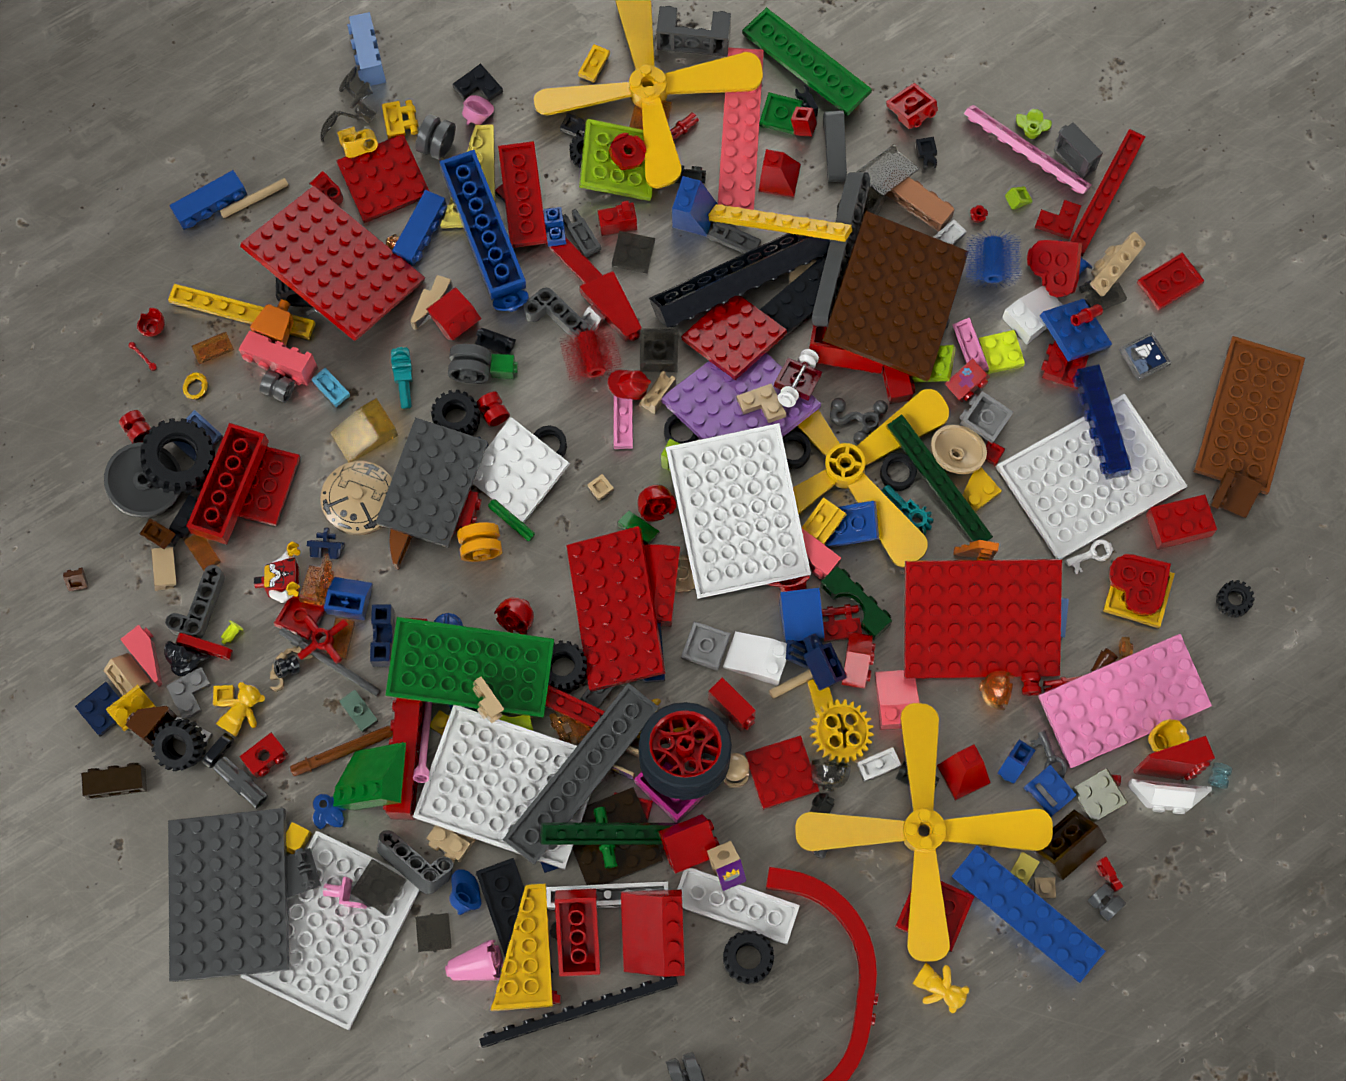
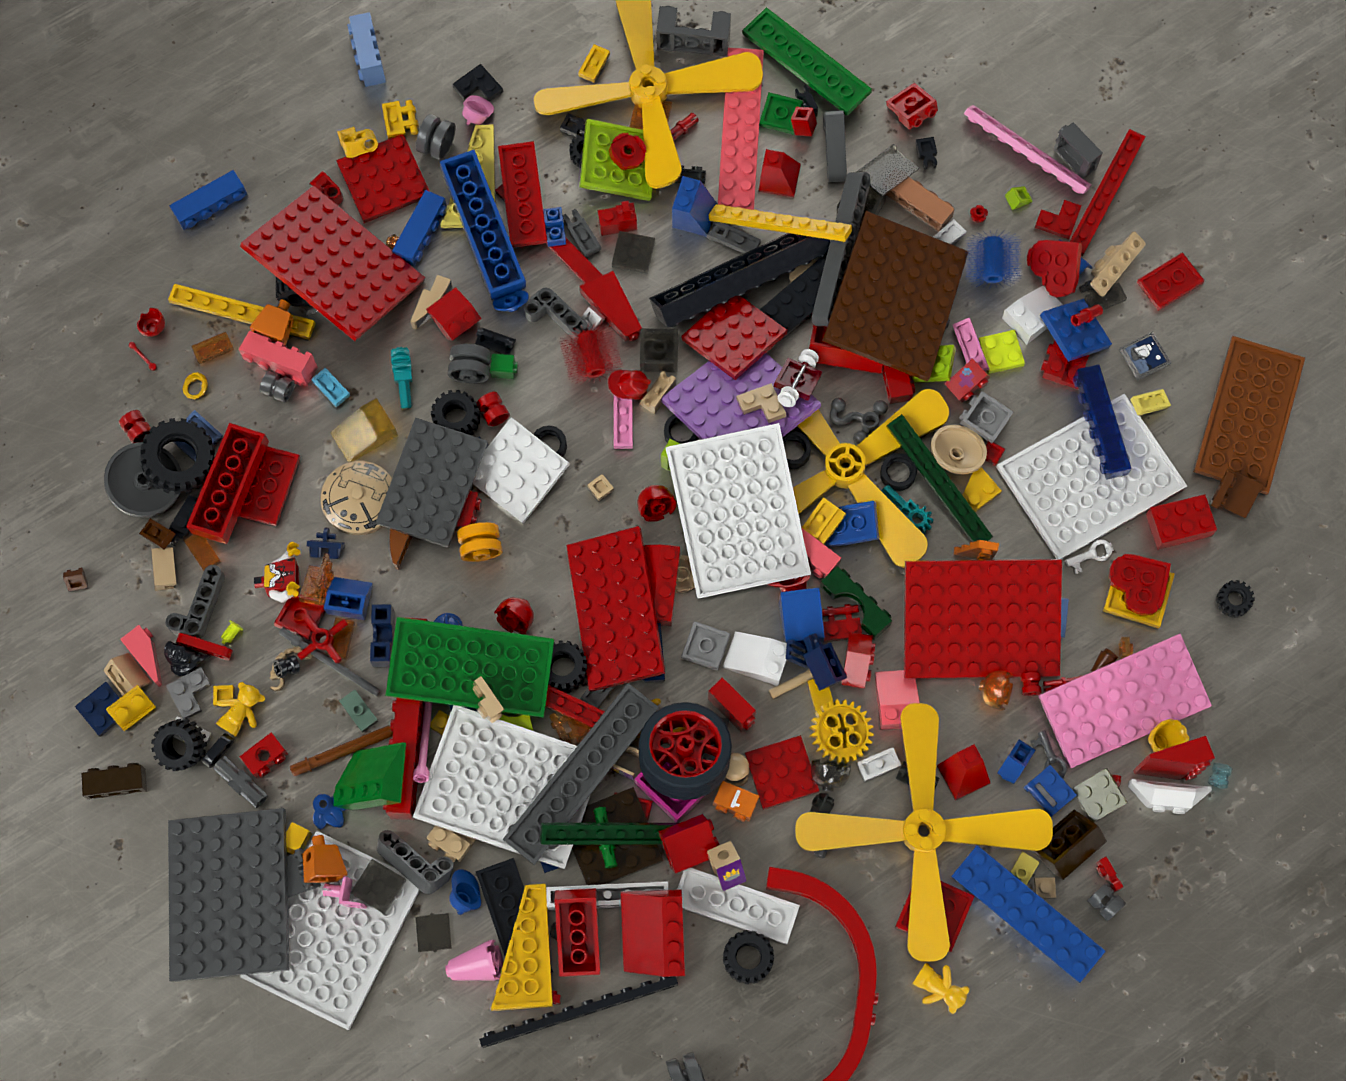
reddish brown slope [125,706,177,747] -> none
tan piece [219,178,289,218] -> none
clear smoke plant [320,66,377,142] -> none
green axle [488,499,535,541] -> none
green slope [617,511,660,545] -> none
lime plate [1016,109,1052,139] -> none
none -> orange torso [303,835,348,883]
none -> orange brick [713,781,759,822]
none -> light yellow plate [1130,389,1171,416]

